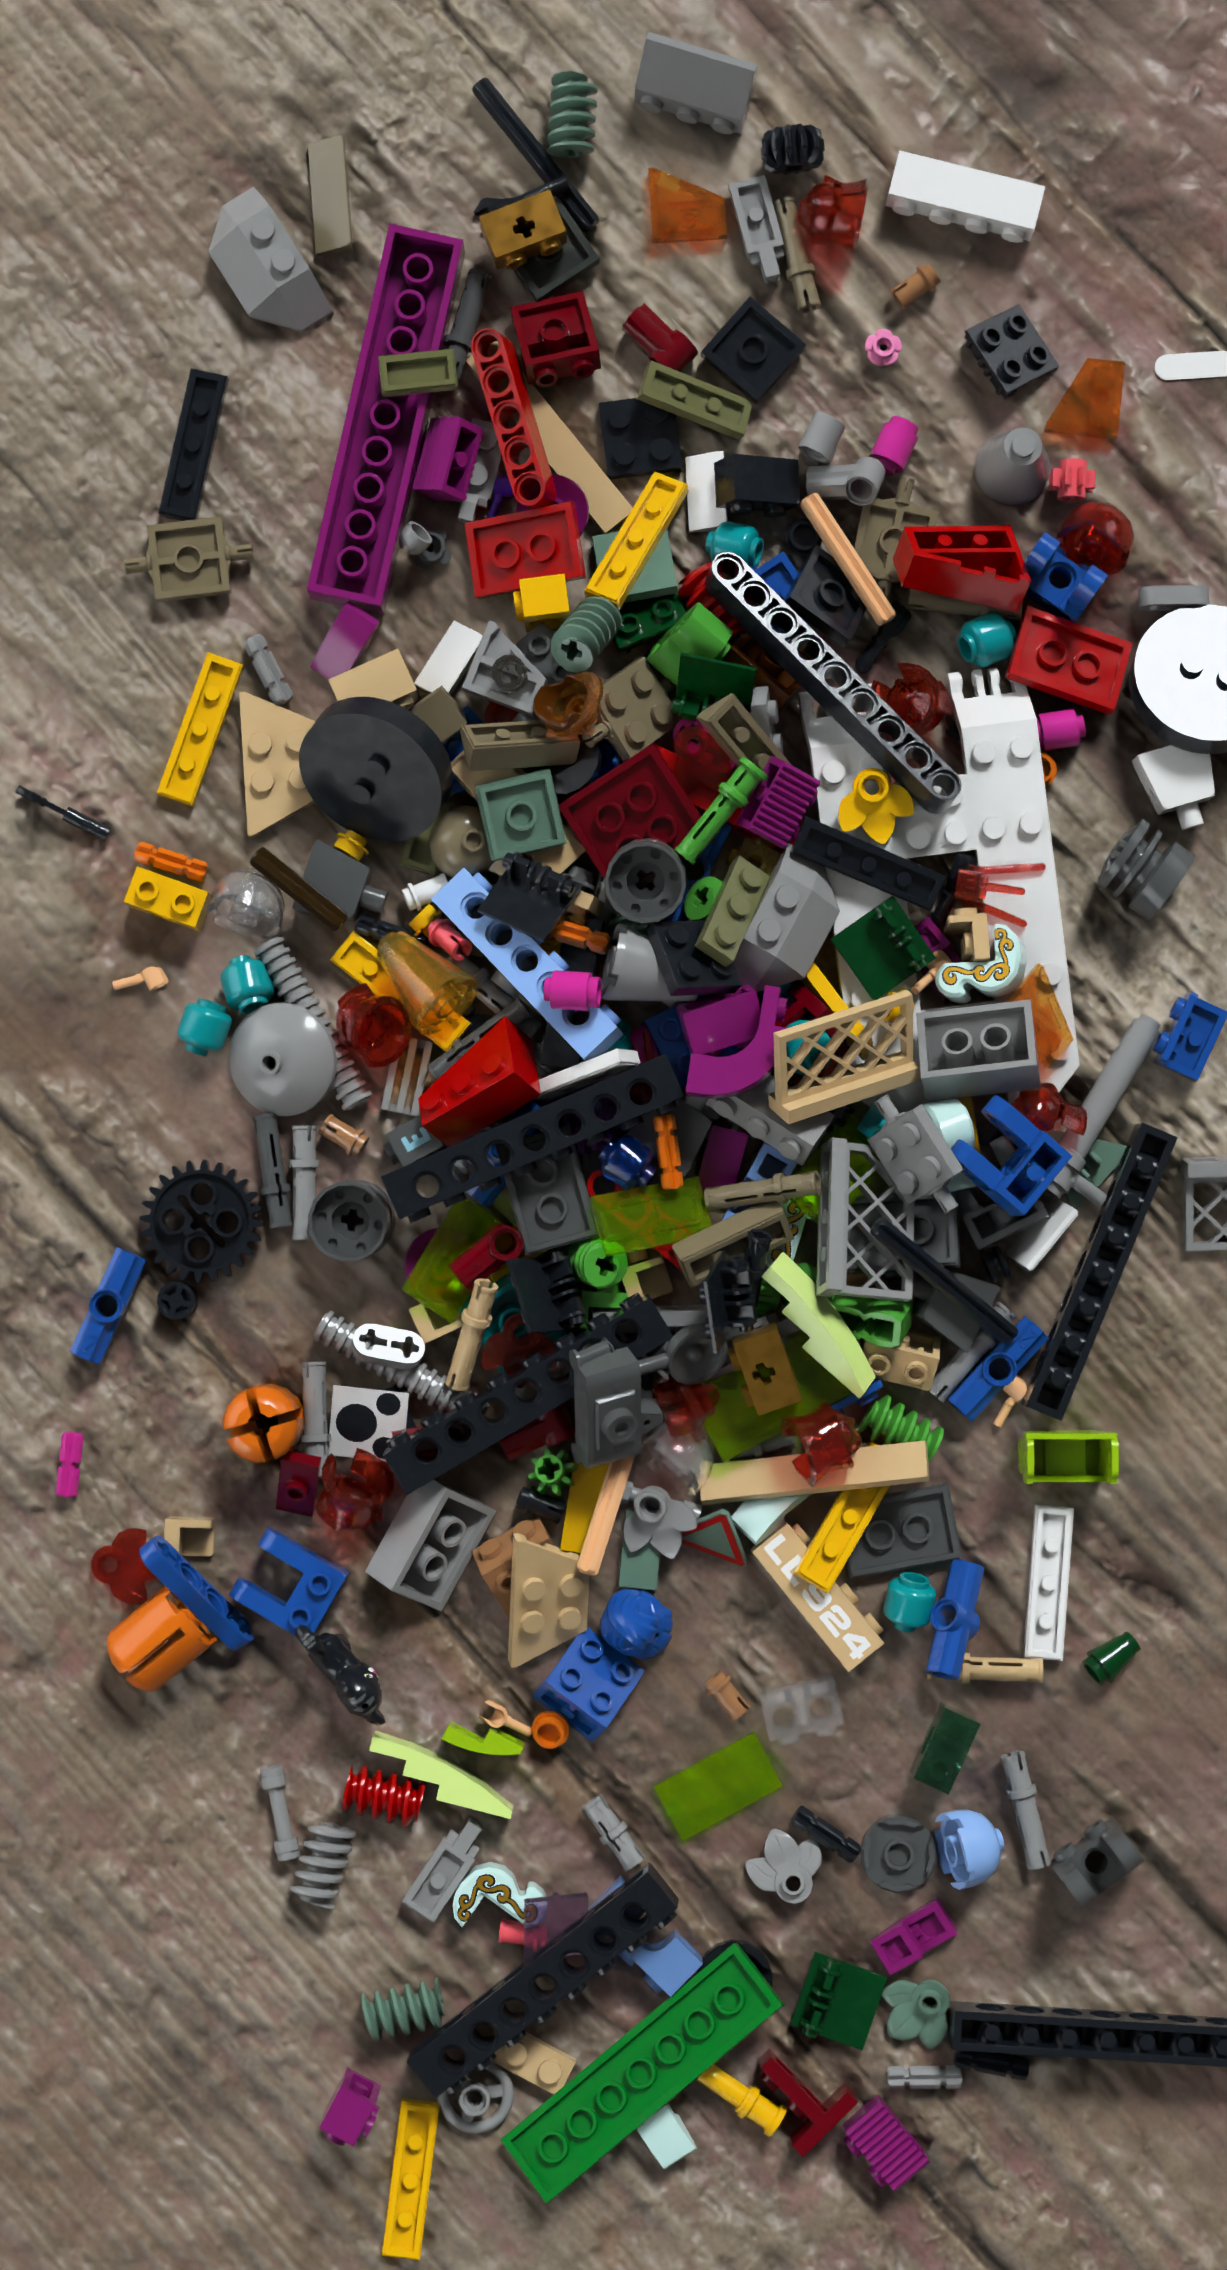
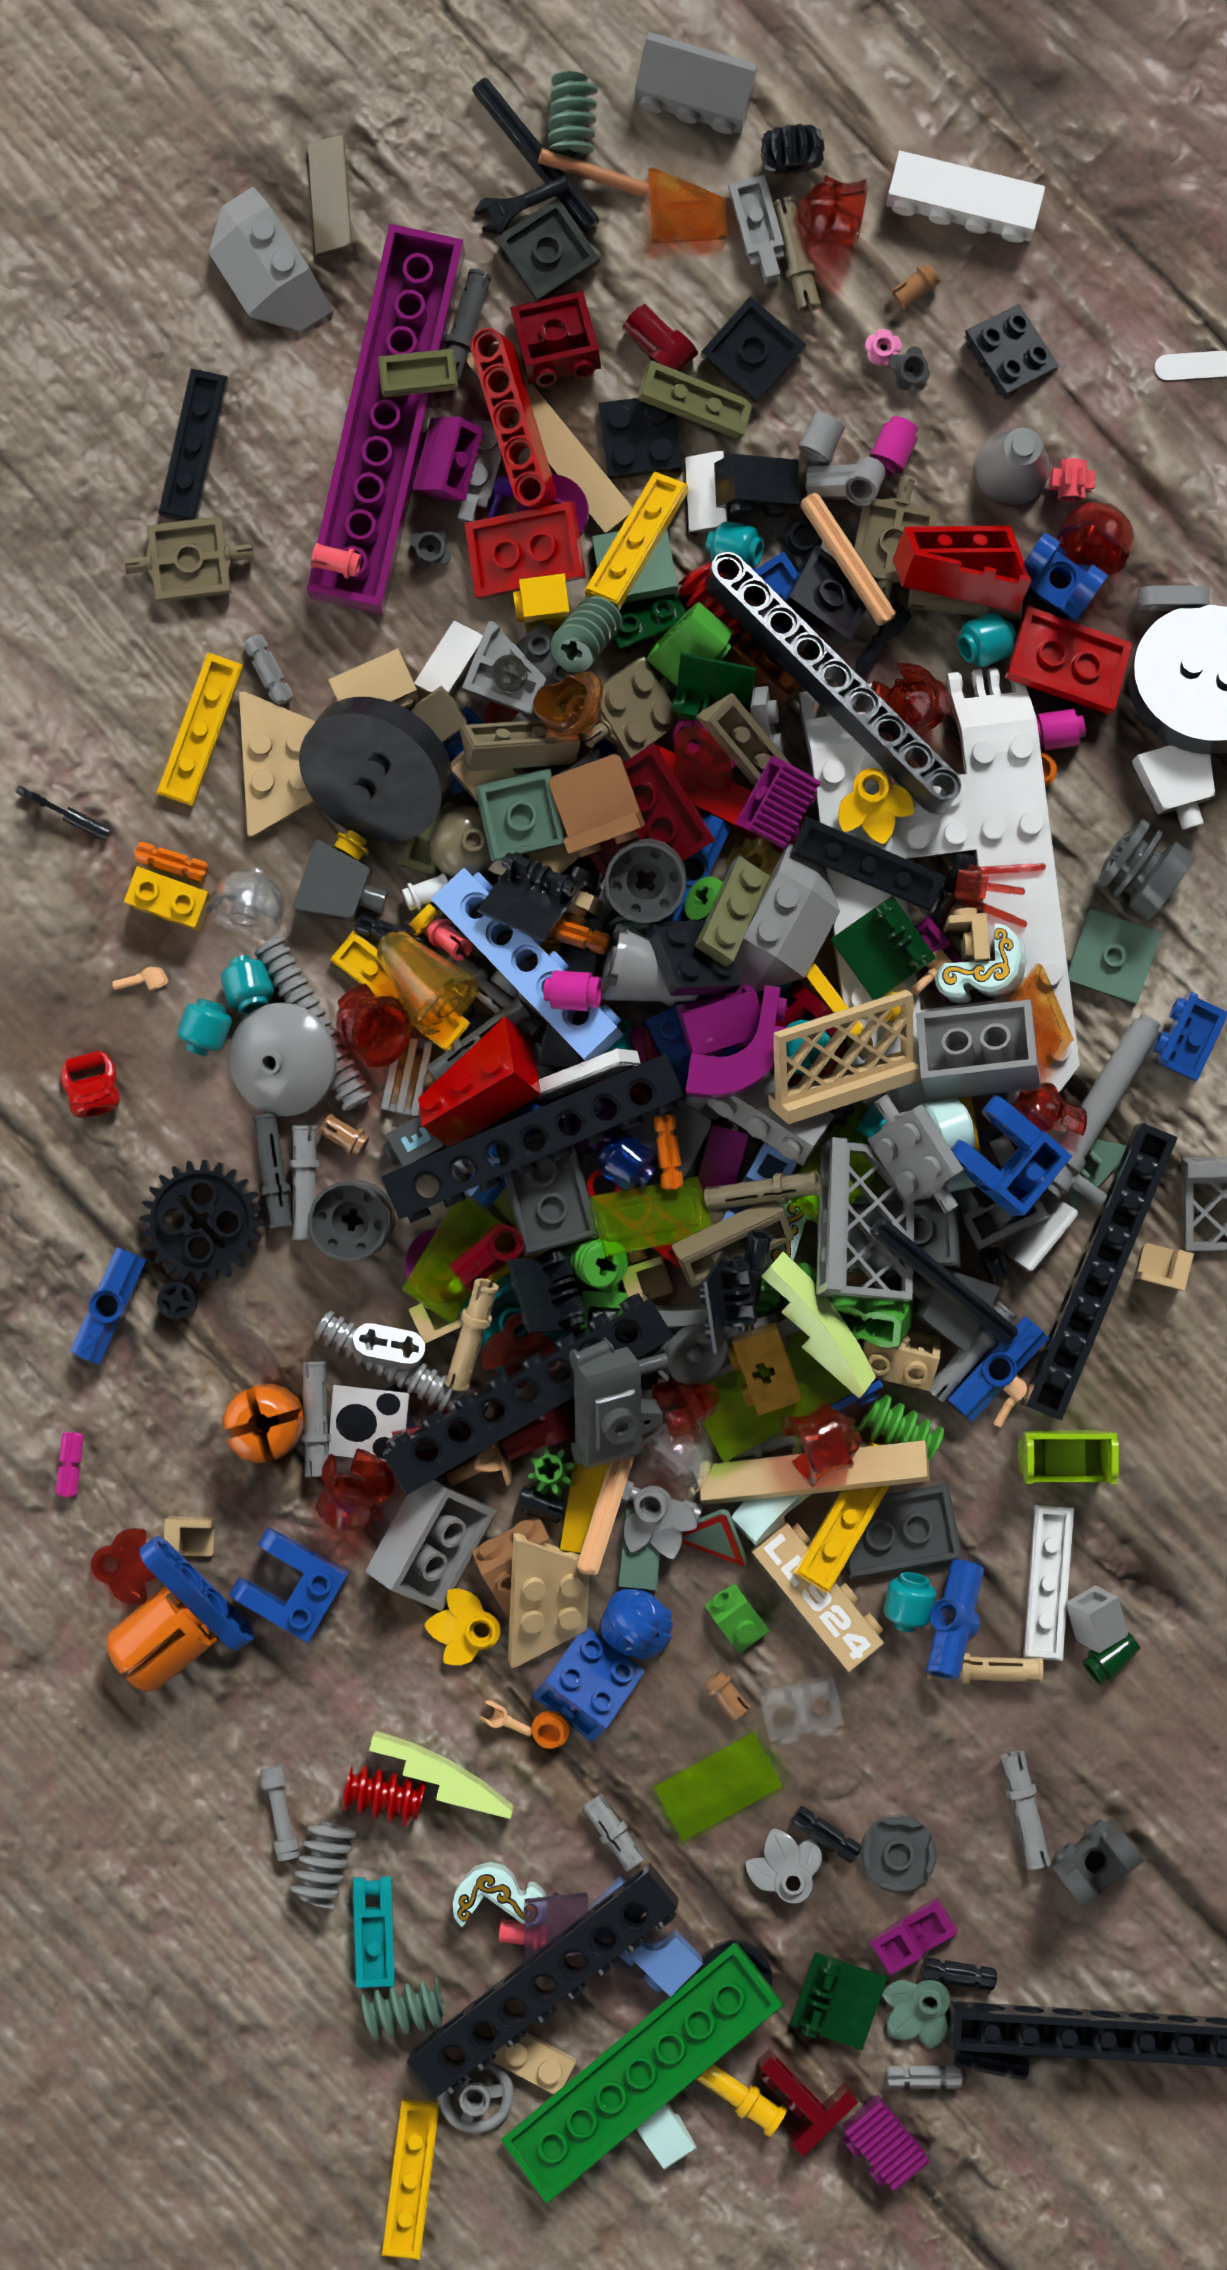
dark brown axle [250,847,348,931] -> none
dark red plate [276,1451,322,1517] -> none
black animal [295,1625,386,1725] -> none
magenta slope [310,601,380,679] -> none
magenta brick [319,2067,381,2147] -> none
light grey hinge [398,521,432,555] -> none
light grey hinge [401,1817,483,1923] -> none
lime slope [442,1720,525,1755] -> none
pearl gold brick [479,189,567,270] -> none
bright green pin [674,756,769,865] -> none
clear green brick [909,1702,981,1795] -> none
light blue cylinder [934,1809,1004,1890] -> none
clear orange wing [1044,358,1125,439] -> none
none -> red piece [60,1050,120,1118]
none -> coral pin [311,543,362,579]
none -> teal plate [353,1876,395,1988]
none -> yellow plate [424,1588,501,1665]
none -> light nougat plant [447,1441,512,1486]
none -> nougat bar [538,148,649,198]
none -> medium nougat bracket [549,754,645,857]
none -> bright green bracket [705,1584,770,1654]
none -> dark grey plate [888,346,930,391]
none -> black axle [921,1957,997,1990]
none -> light grey panel [1066,1585,1128,1653]
none -> sand green plate [1068,908,1161,1005]
none -> tan panel [1134,1243,1194,1291]

